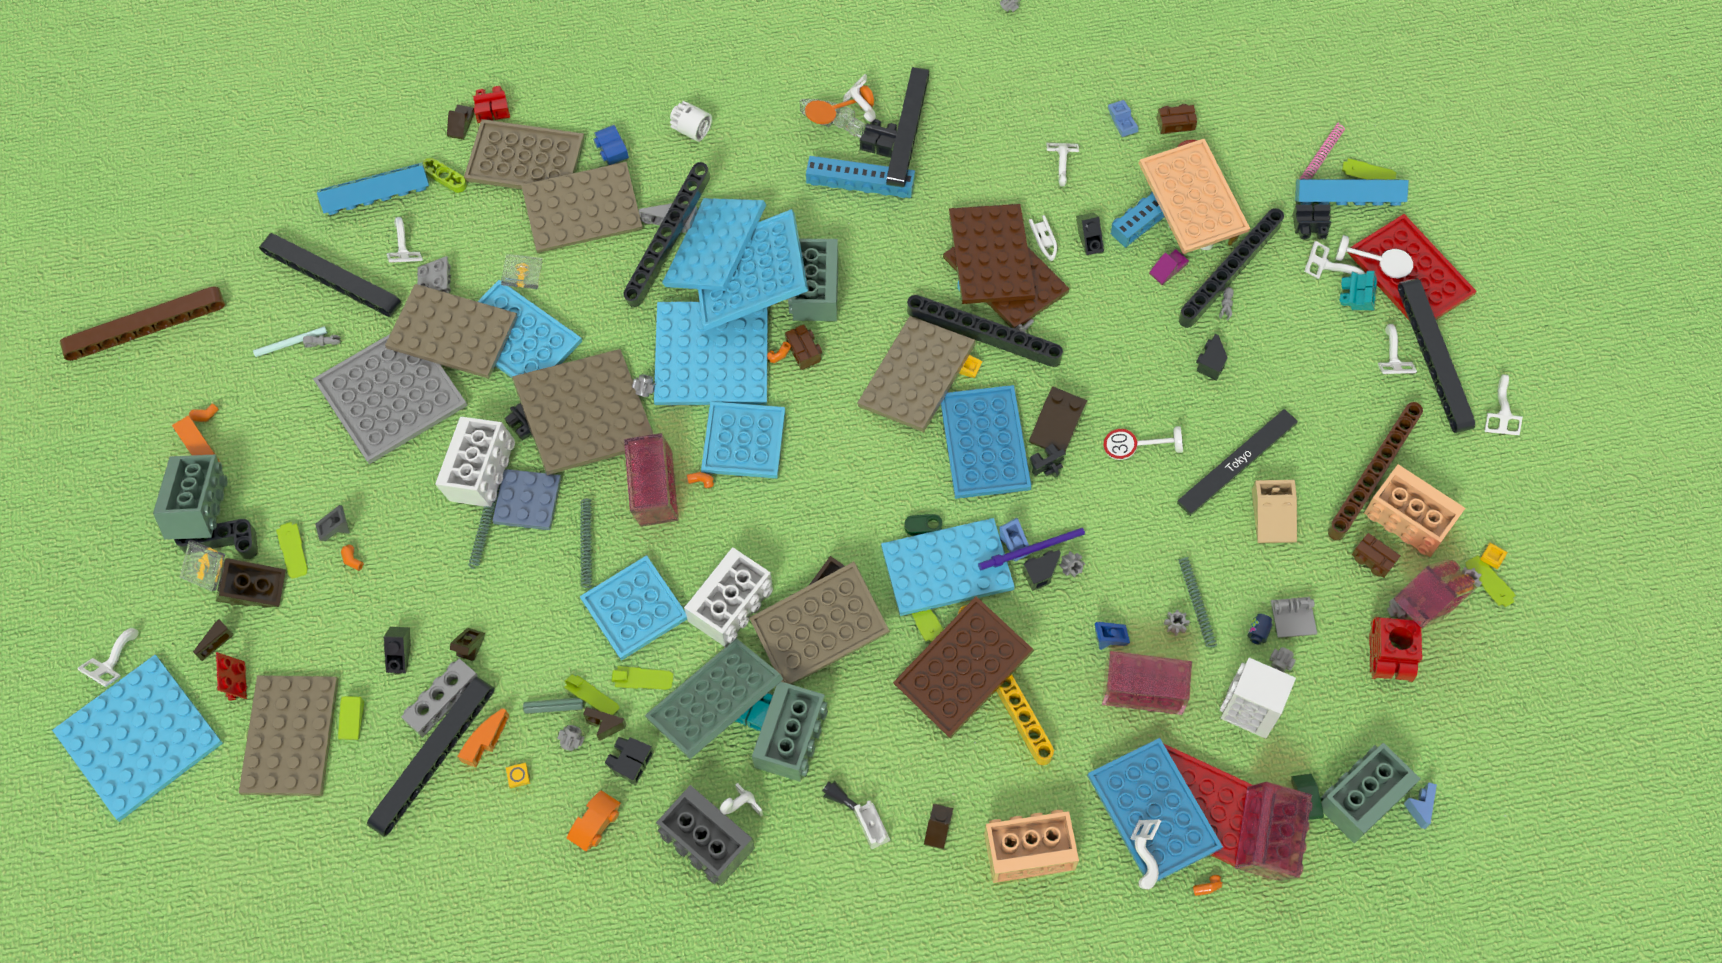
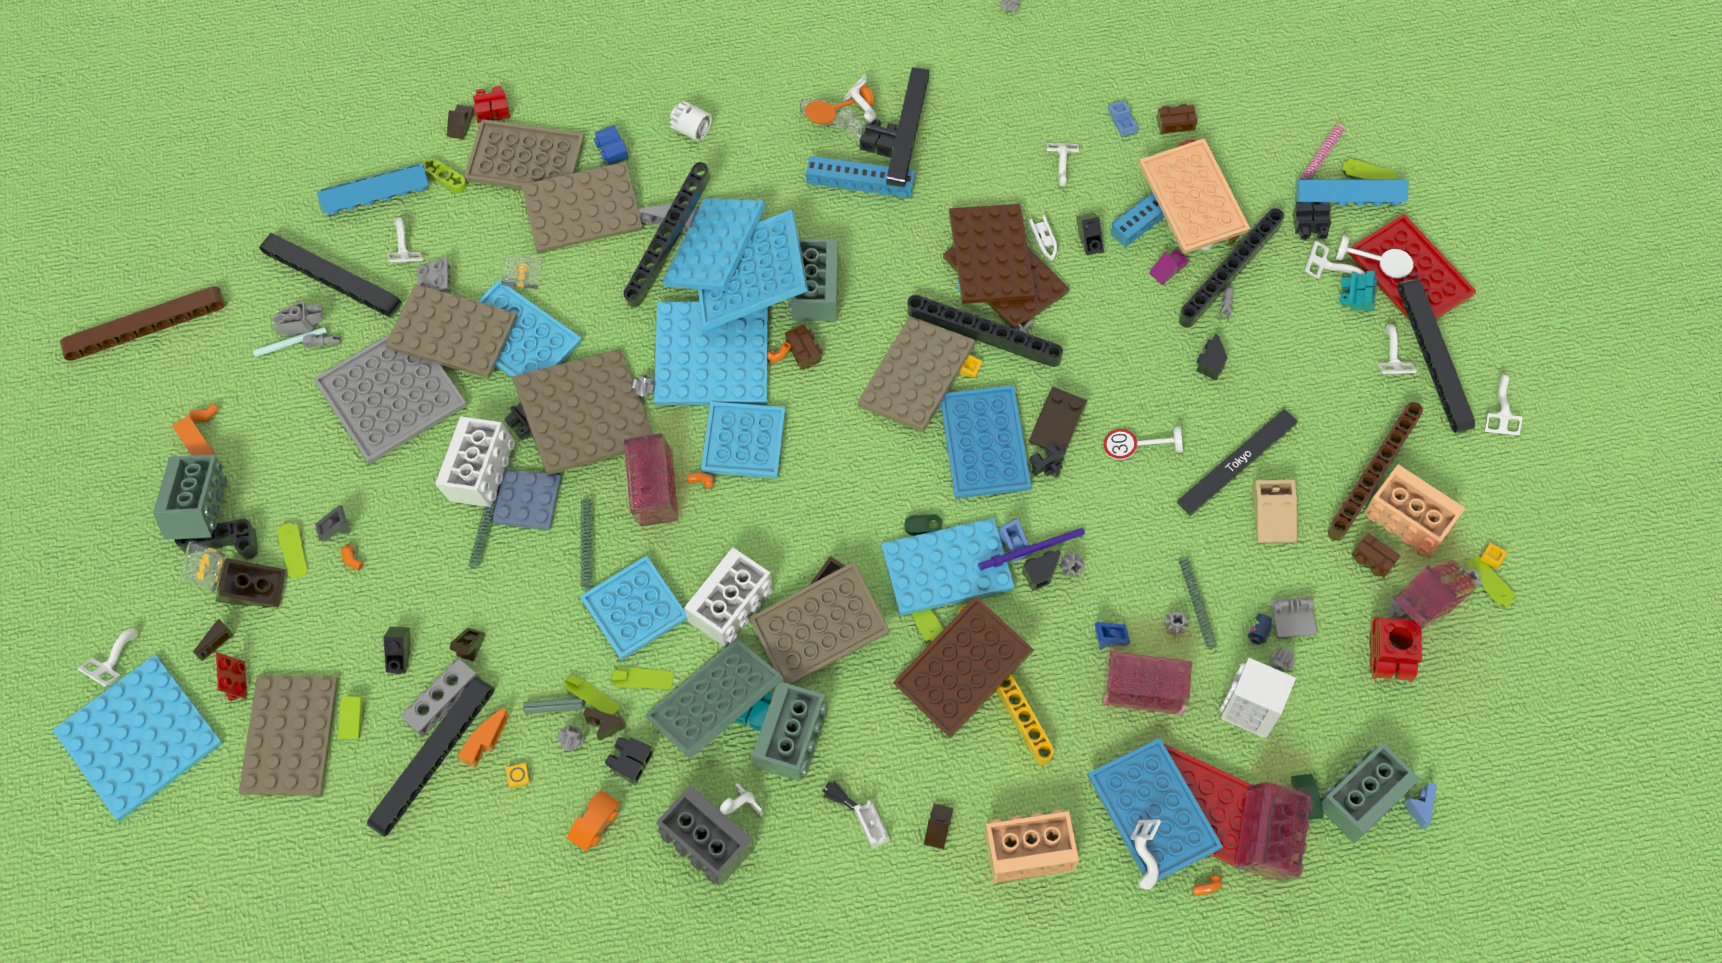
none -> light grey hinge [272,301,323,335]

